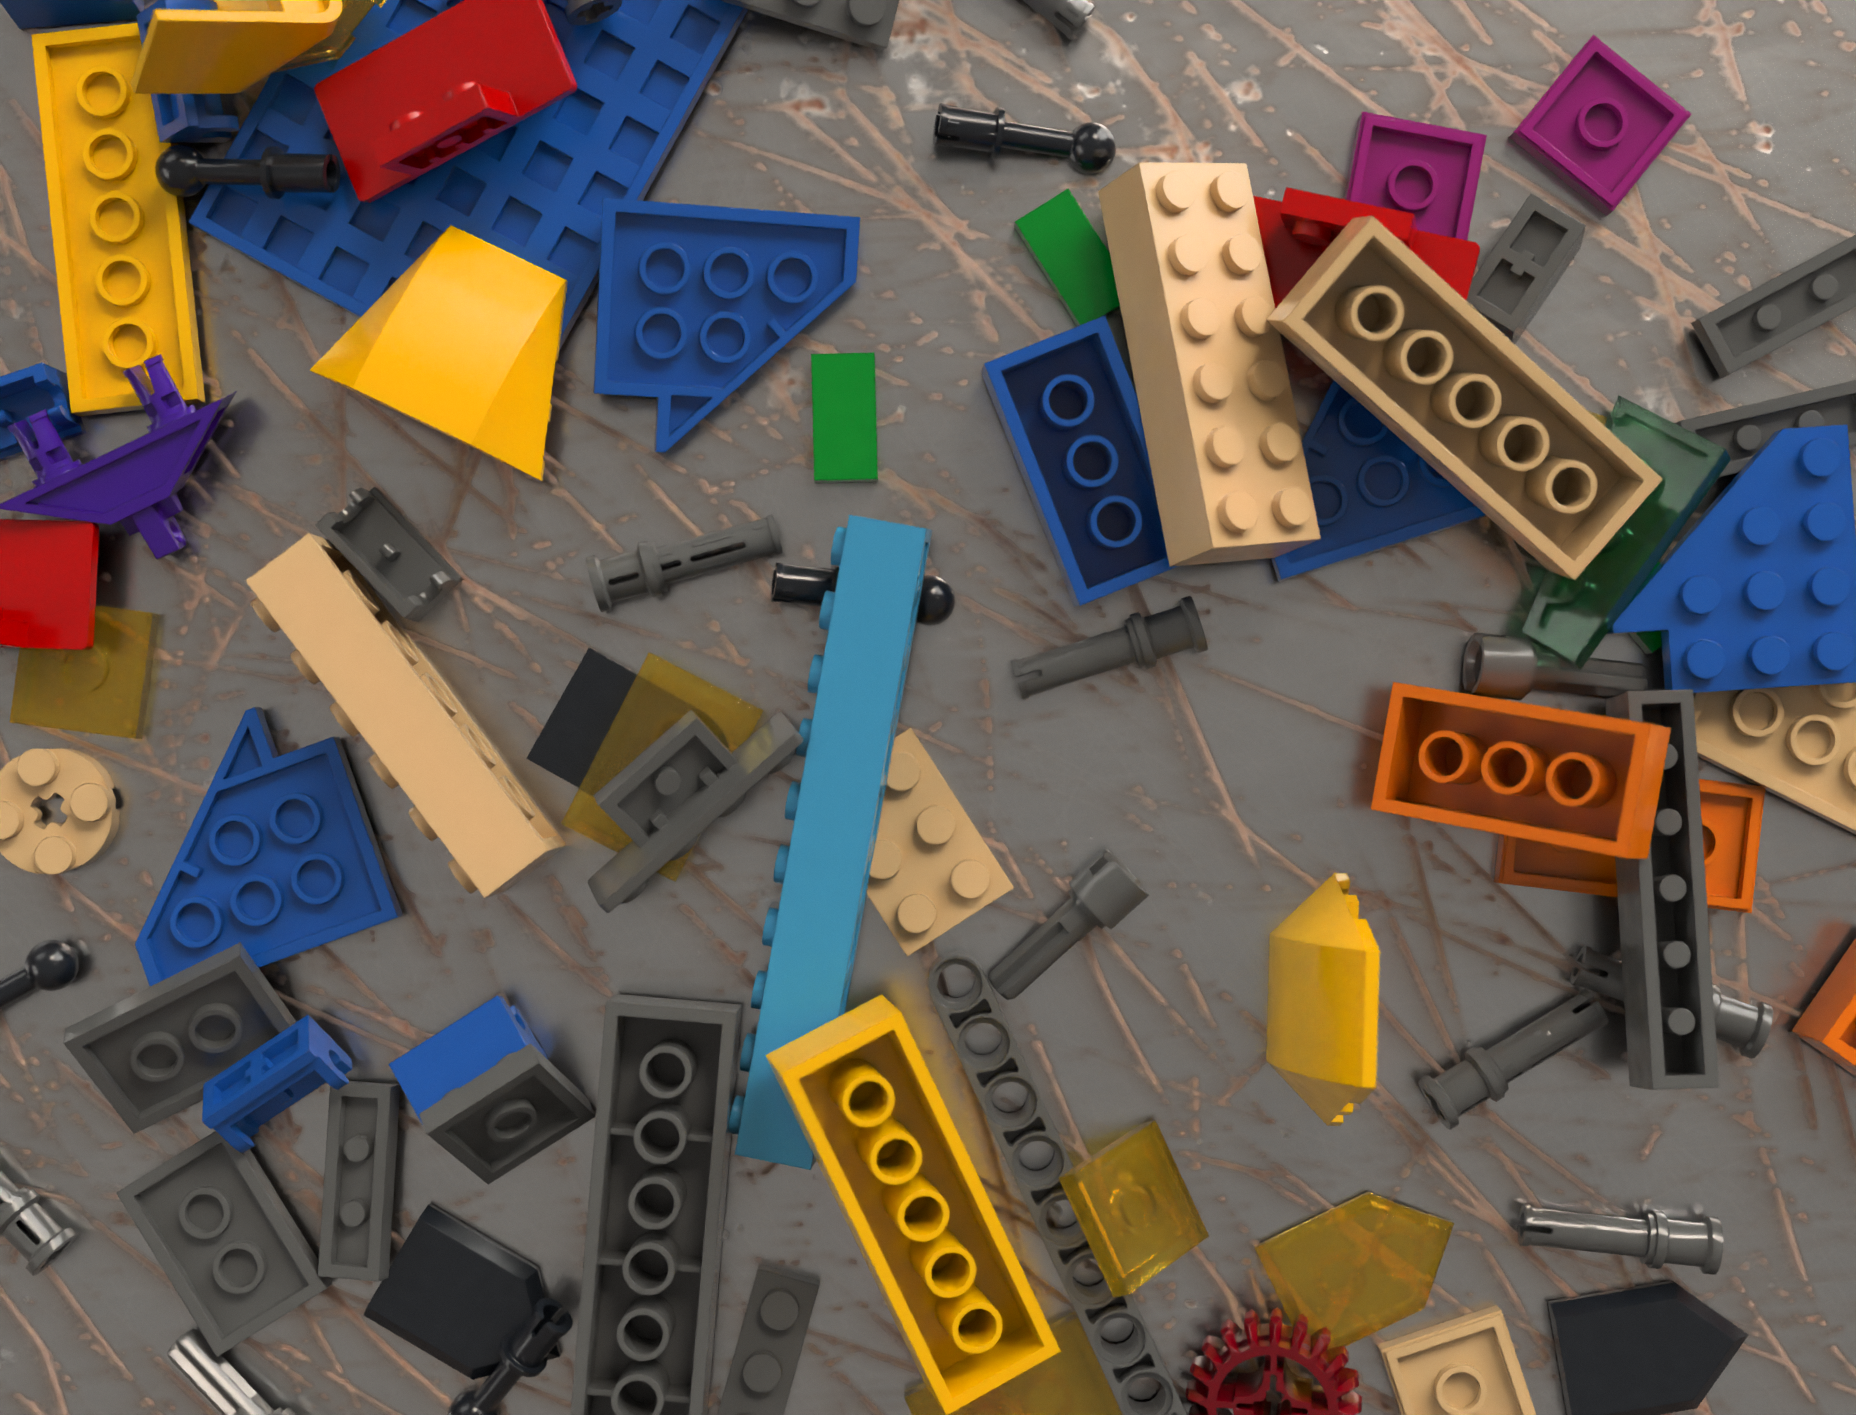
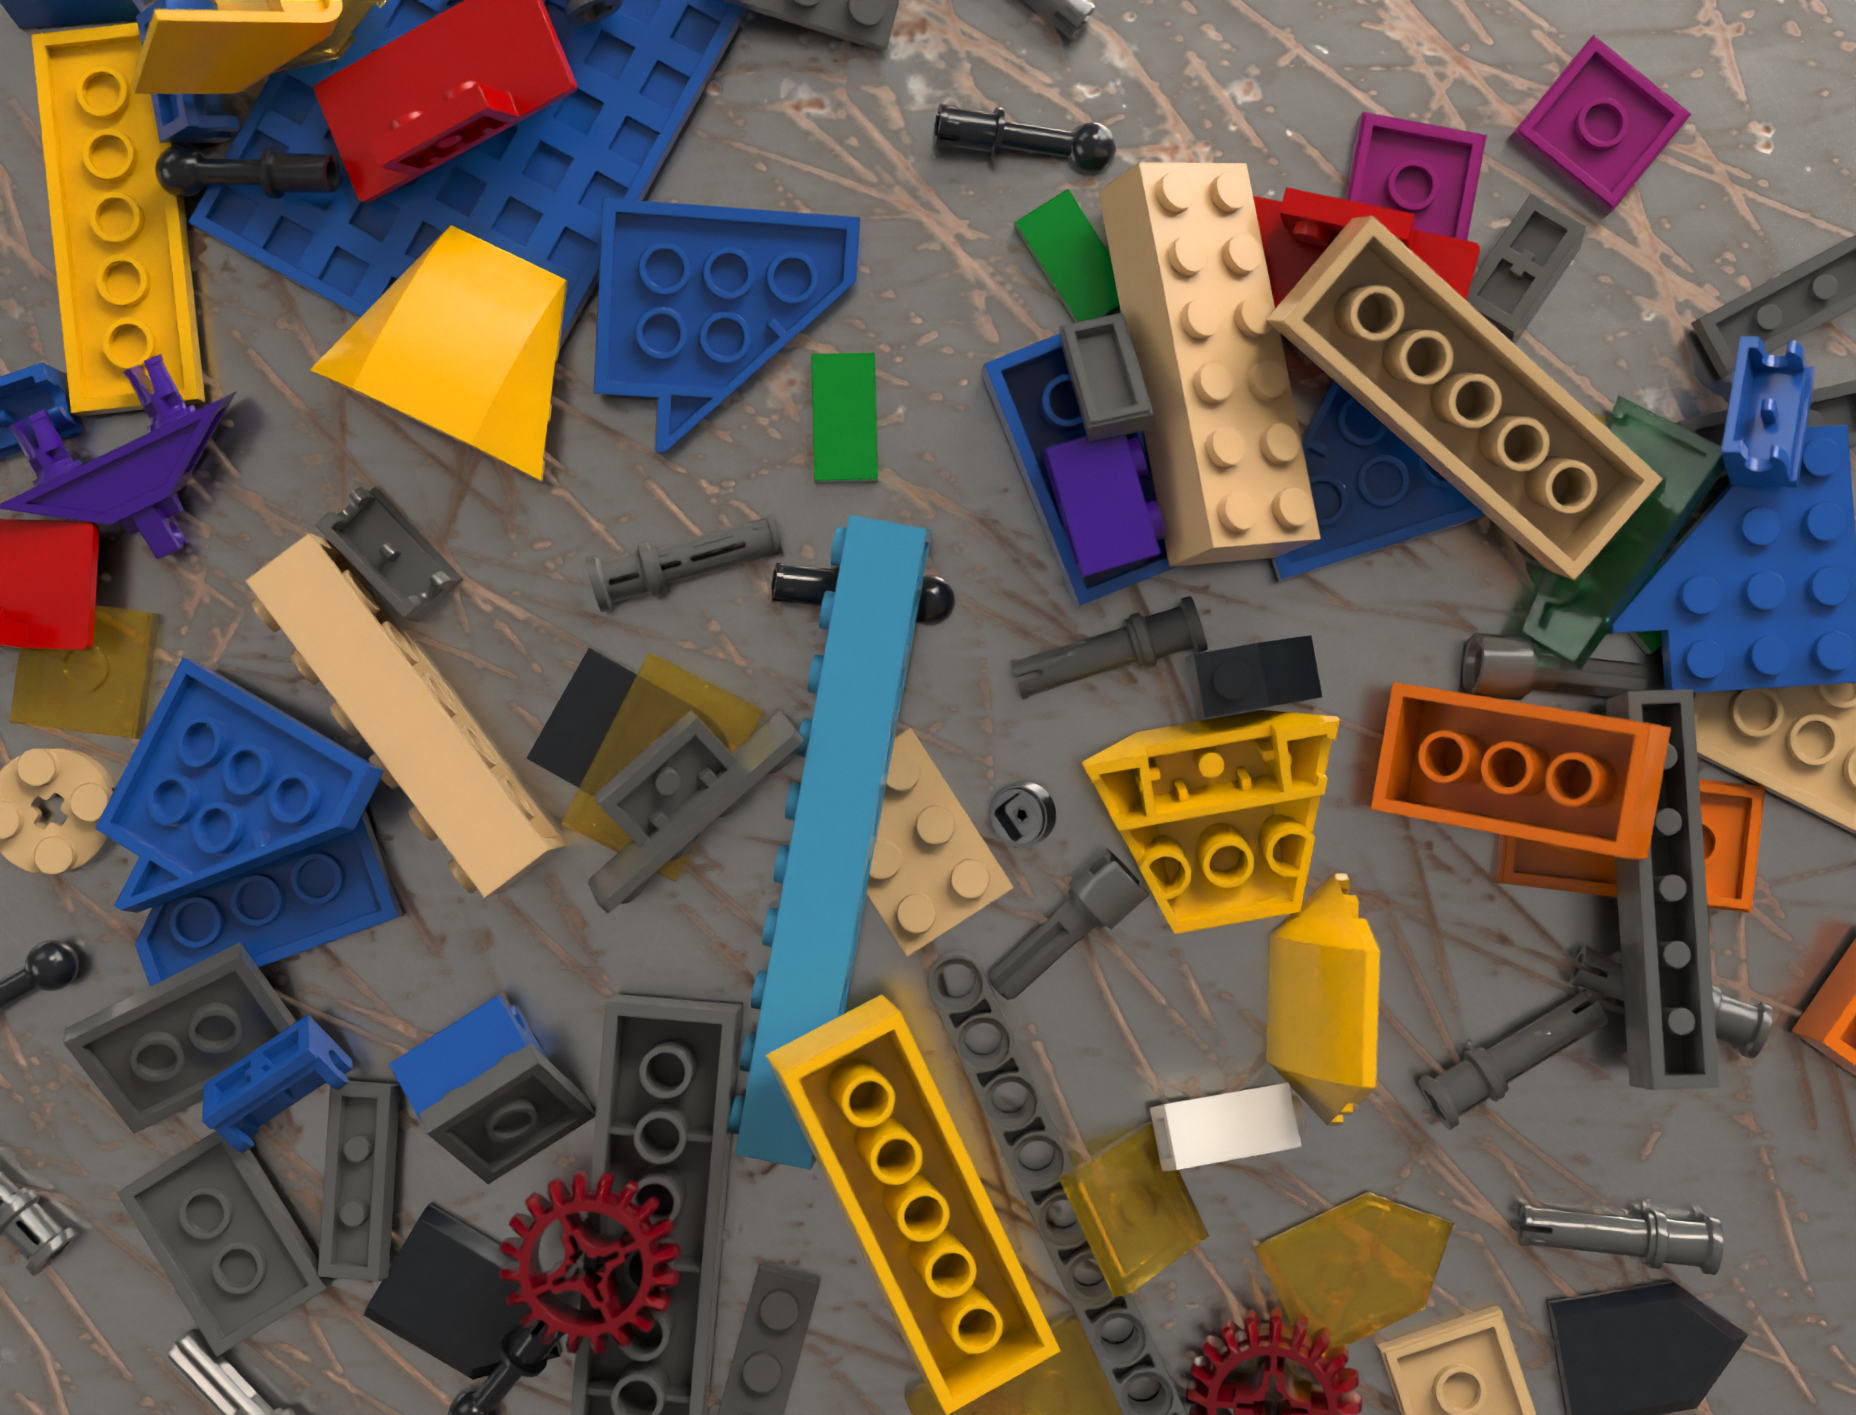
none -> blue wing [95,657,384,913]
none -> dark red gear [499,1171,681,1354]
none -> black tile [989,782,1056,848]
none -> dark purple brick [1042,434,1166,578]
none -> dark grey tile [1059,313,1154,442]
none -> yellow wedge [1082,710,1340,934]
none -> white brick [1150,1082,1305,1172]
none -> black slope [1186,635,1322,719]
none -> blue hinge [1721,336,1815,488]

